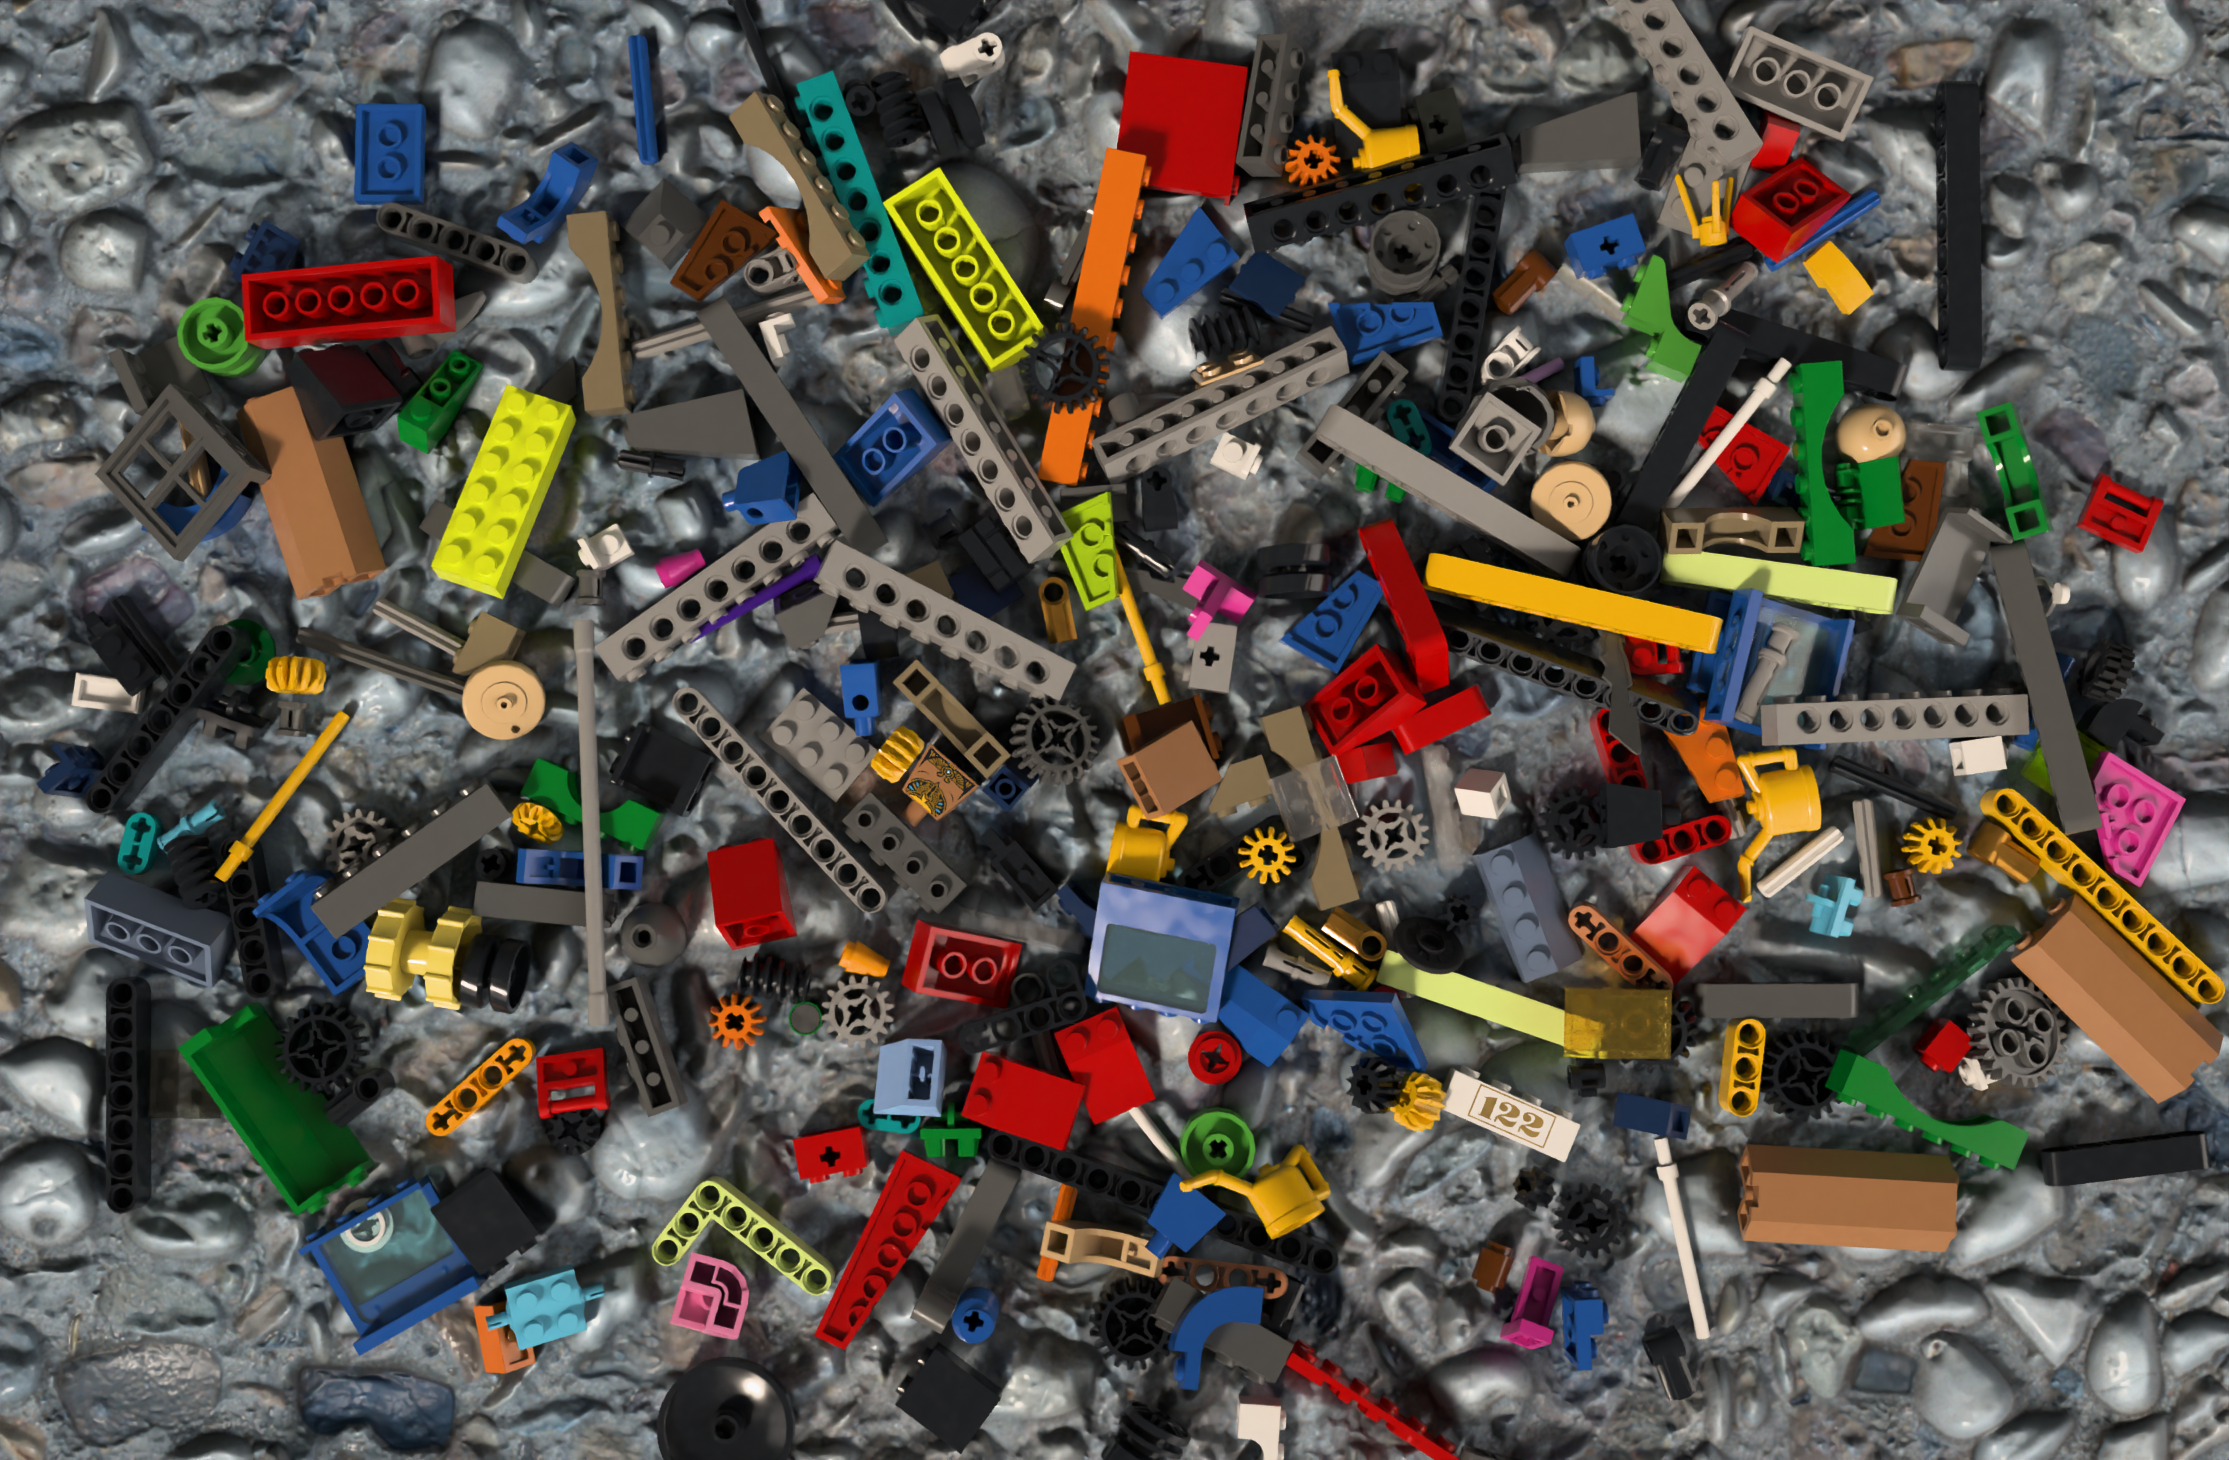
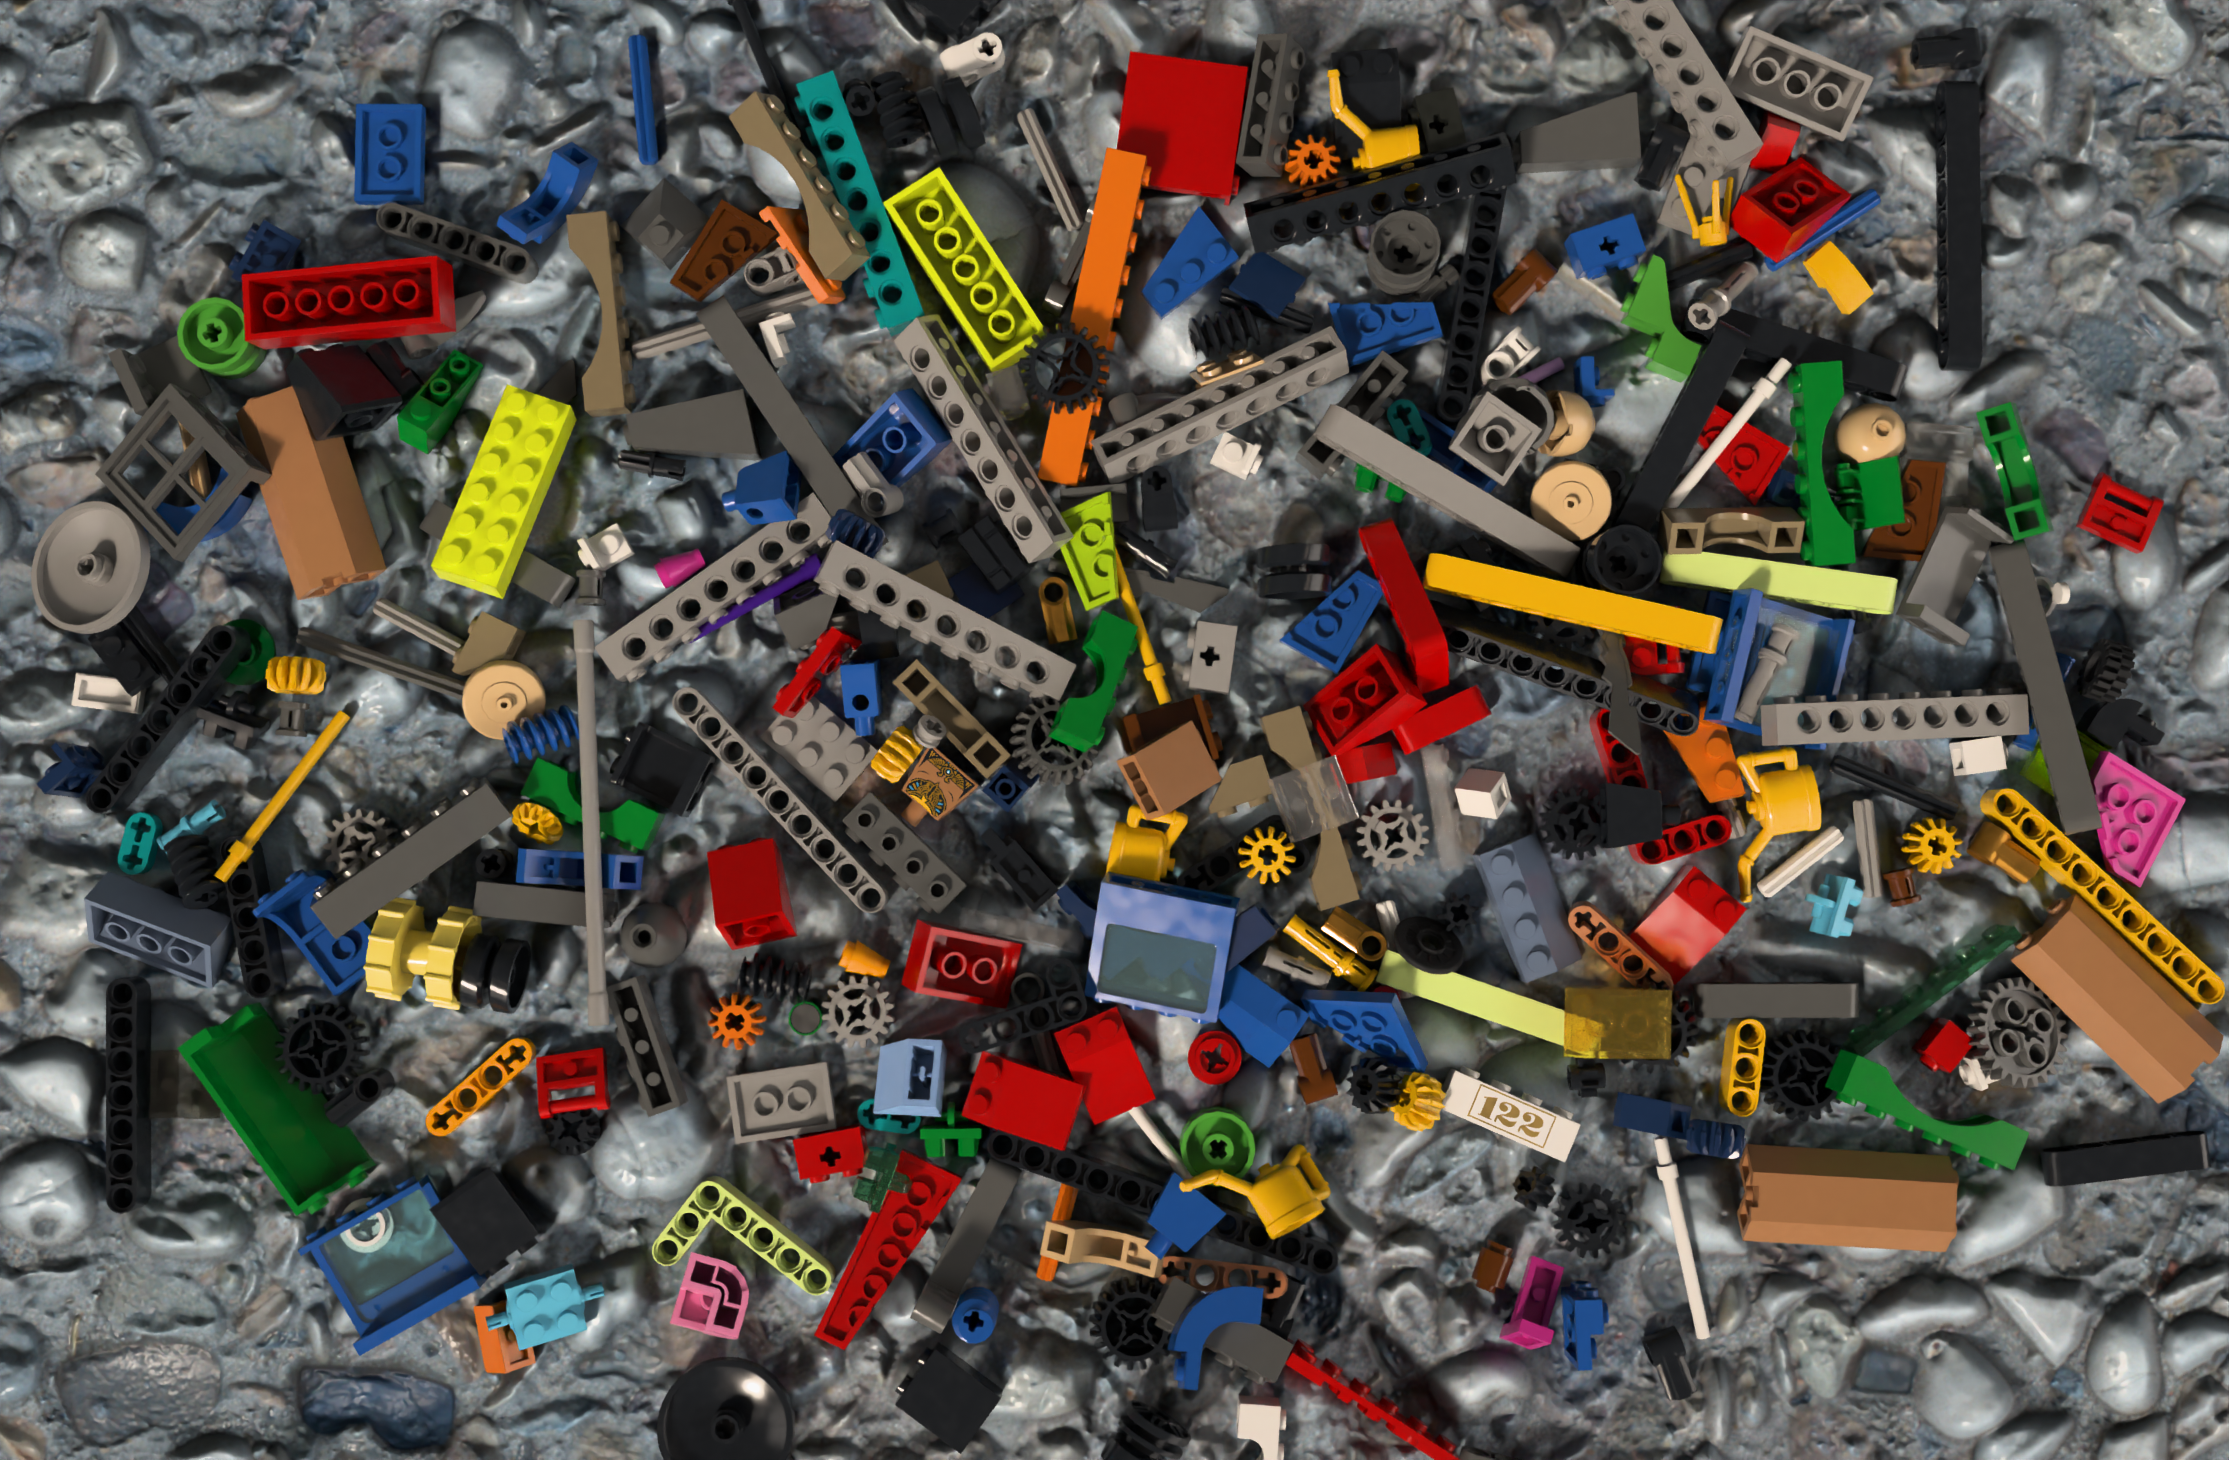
dark pink bracket [1182,559,1257,642] -> none
none -> light grey dish [31,501,150,634]
none -> blue piece [502,705,579,764]
none -> light grey plate [726,1061,837,1144]
none -> red wing [772,626,862,718]
none -> dark blue gear [825,509,886,559]
none -> light grey piece [841,452,904,518]
none -> clear green hips [852,1142,913,1213]
none -> light grey bush [912,715,947,748]
none -> light grey axle [1017,108,1083,231]
none -> green arch [1048,610,1138,753]
none -> reddish brown piece [1289,1032,1338,1105]
none -> dark blue gear [1686,1119,1746,1159]
none -> black piece [1910,27,1982,71]

